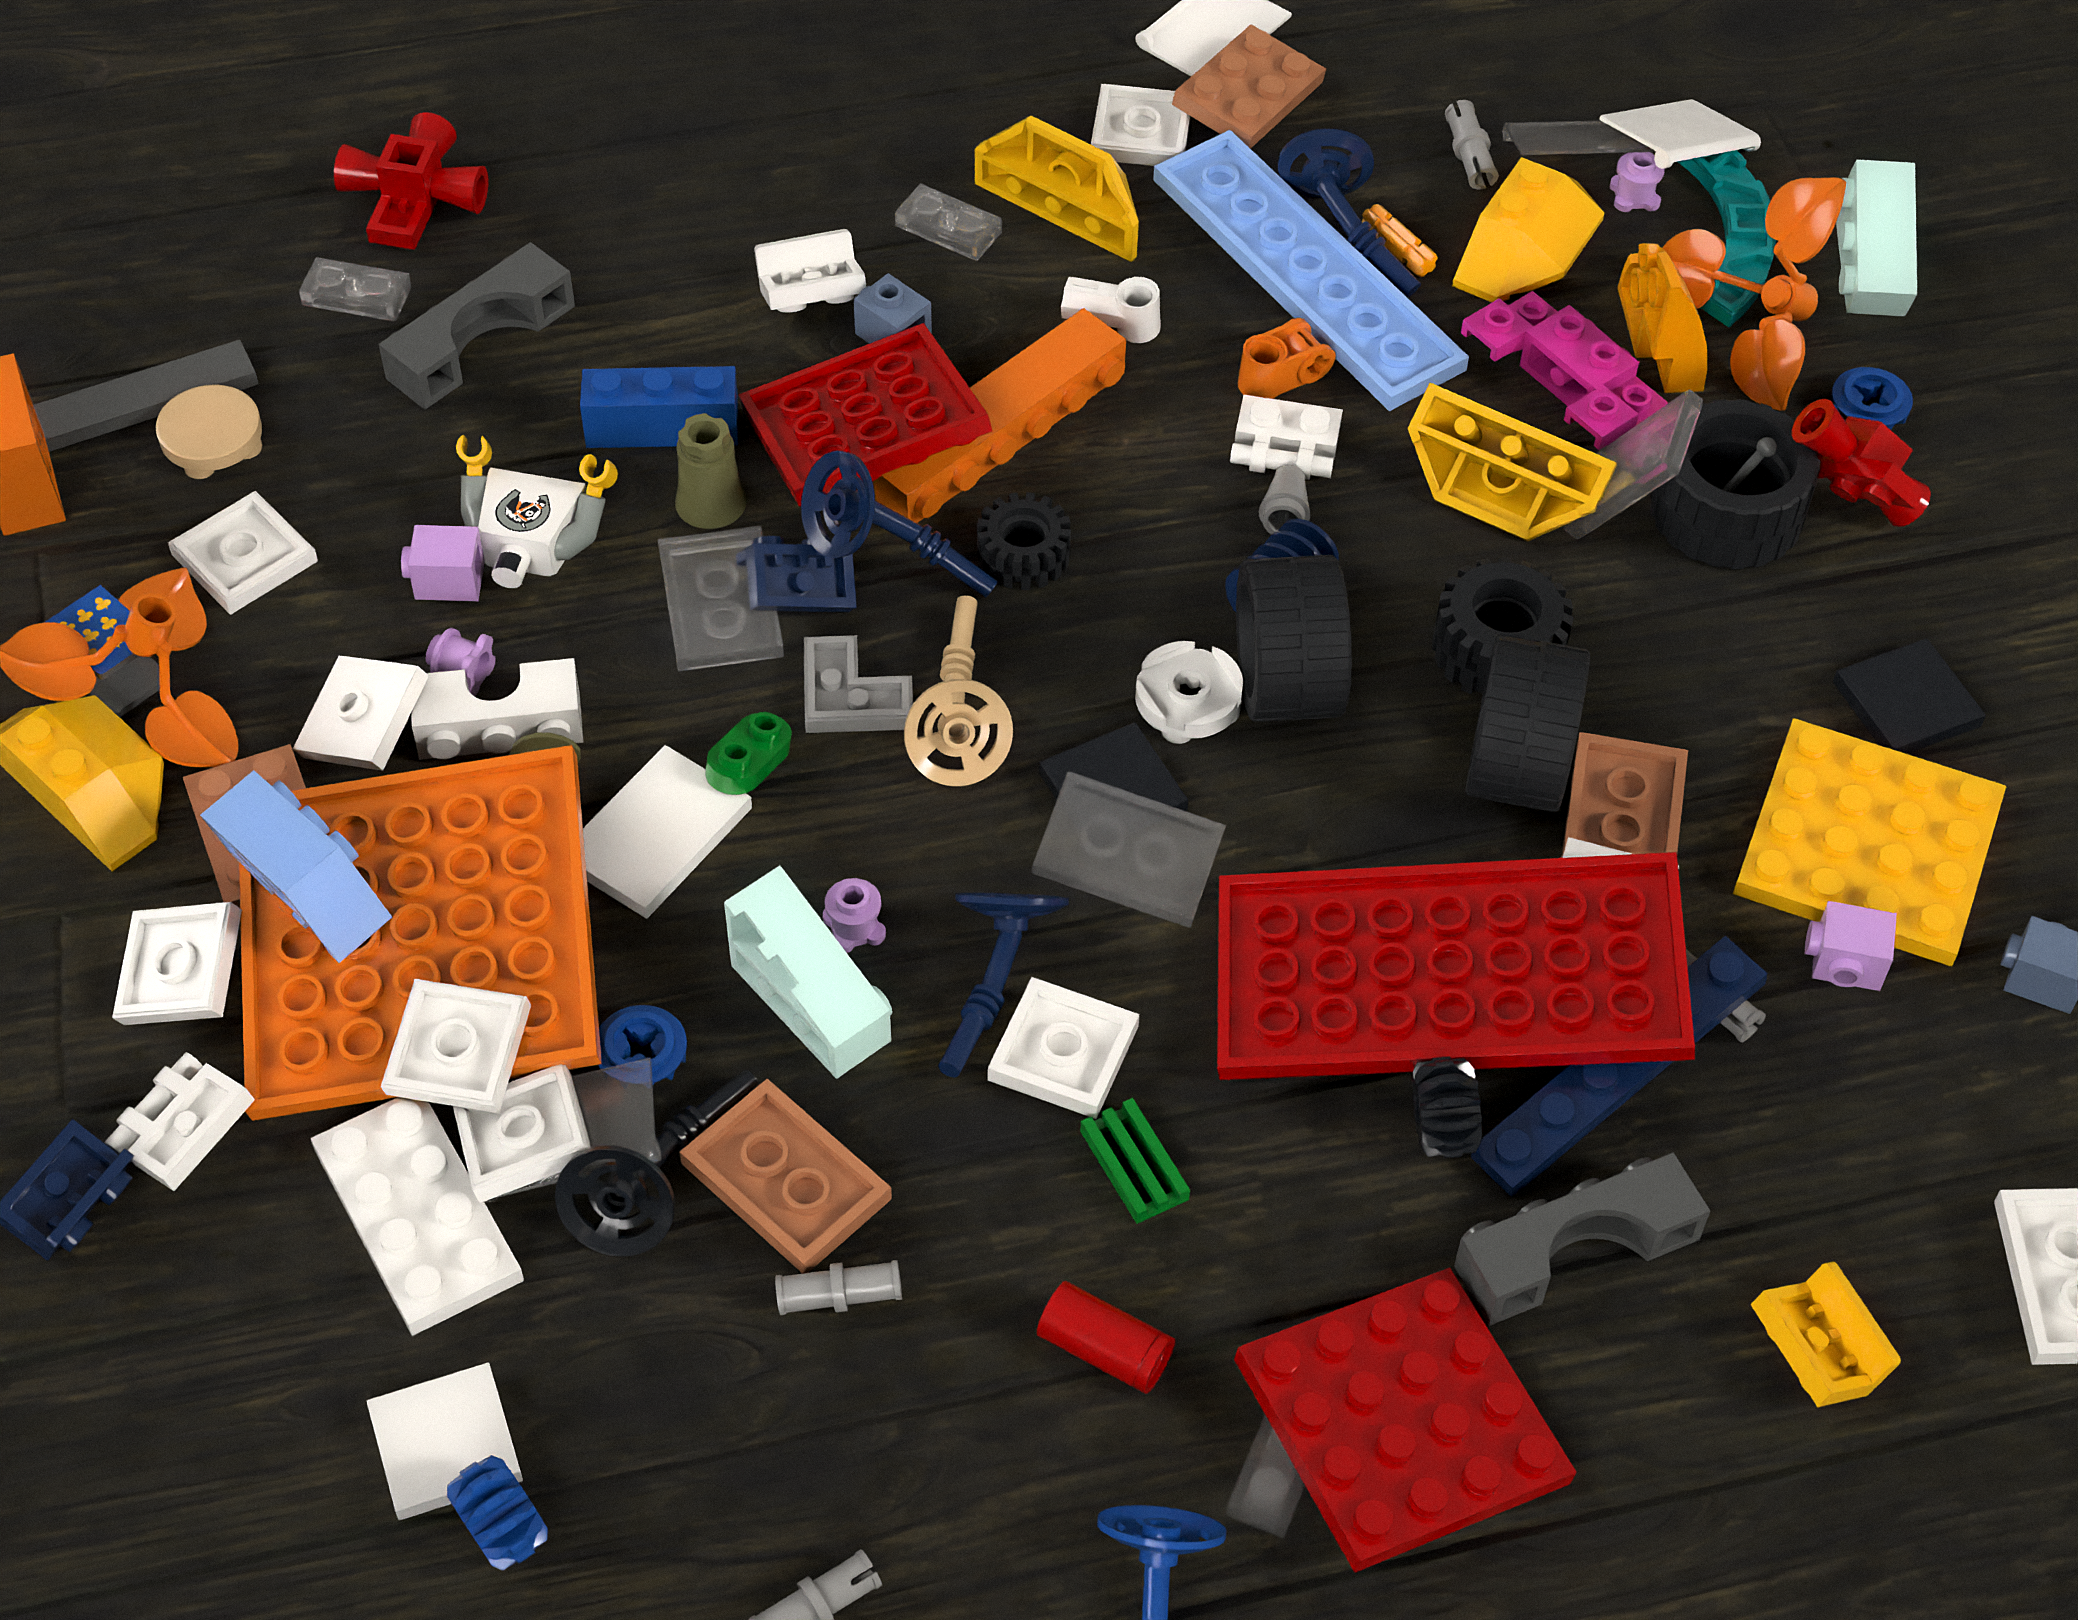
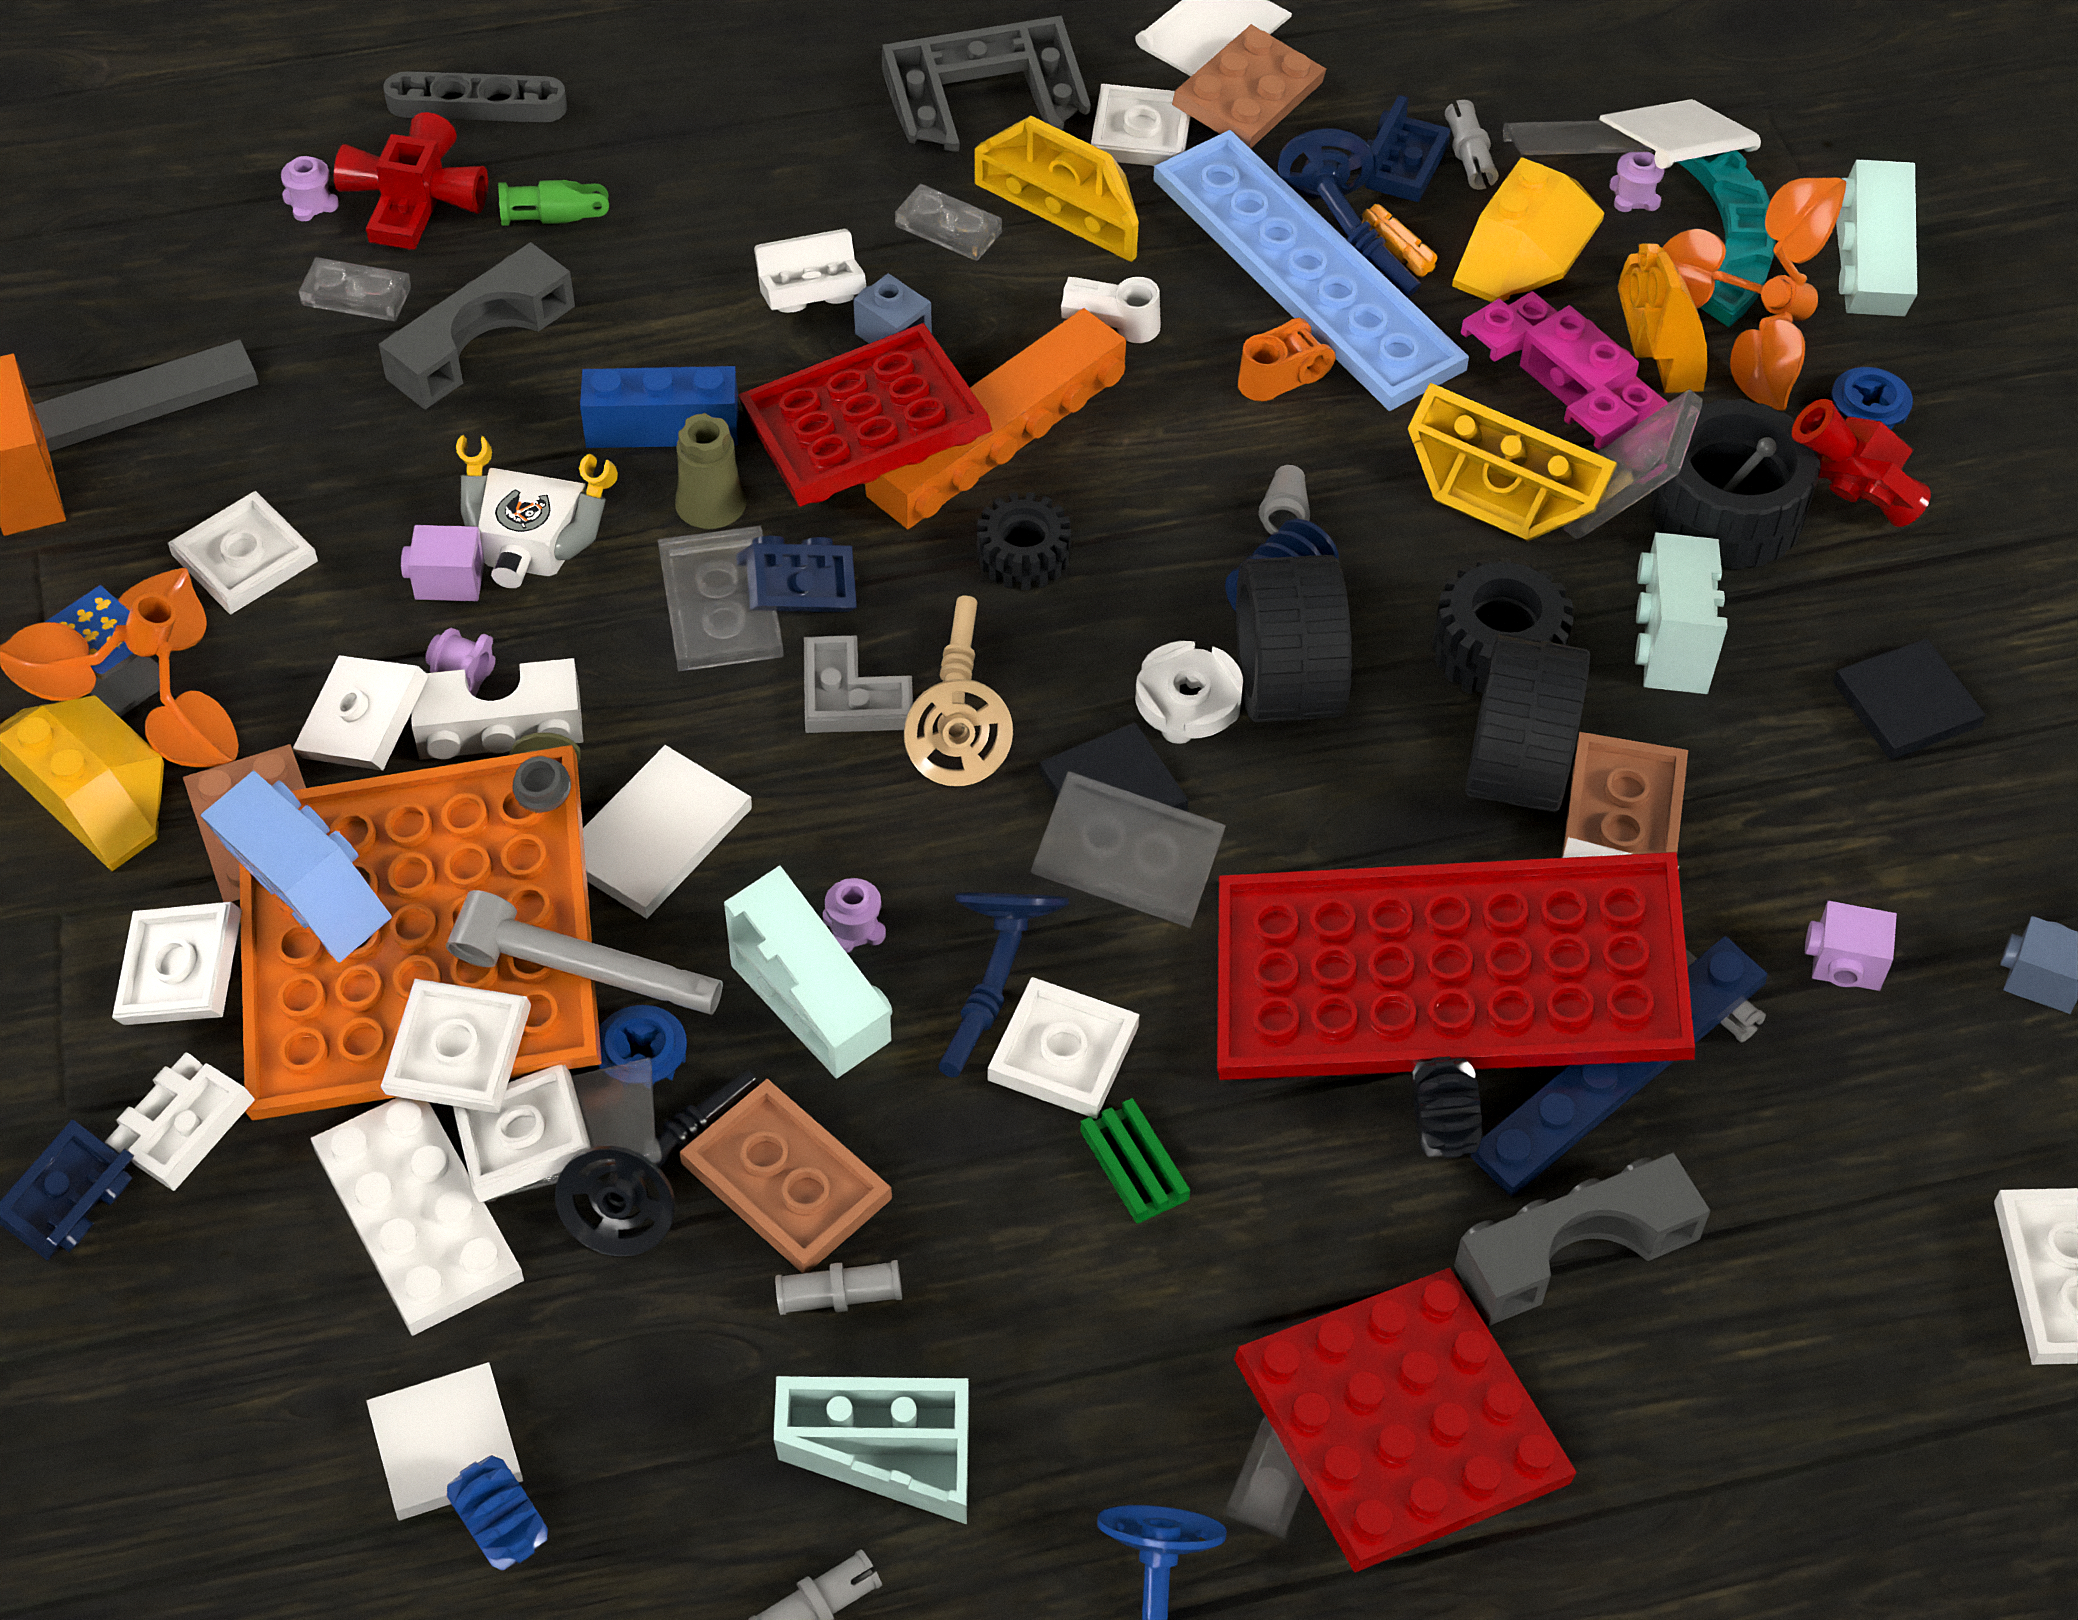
tan tile [156,385,262,479] -> none
green plate [705,712,792,795] -> none
dark blue dish [801,451,997,598] -> none
red pin [1037,1281,1175,1394] -> none
white plate [1230,395,1343,480] -> none
yellow plate [1733,718,2006,967] -> none
yellow bracket [1750,1262,1901,1407] -> none
none -> lavender brick [281,156,339,221]
none -> dark grey beam [383,71,567,122]
none -> light grey piece [446,890,723,1015]
none -> bright green piece [498,180,609,226]
none -> dark grey plate [513,756,571,813]
none -> light aqua wedge [774,1376,969,1524]
none -> dark grey wedge [882,16,1091,152]
none -> dark blue bracket [1361,95,1451,202]
none -> light aqua wedge [1635,532,1728,694]

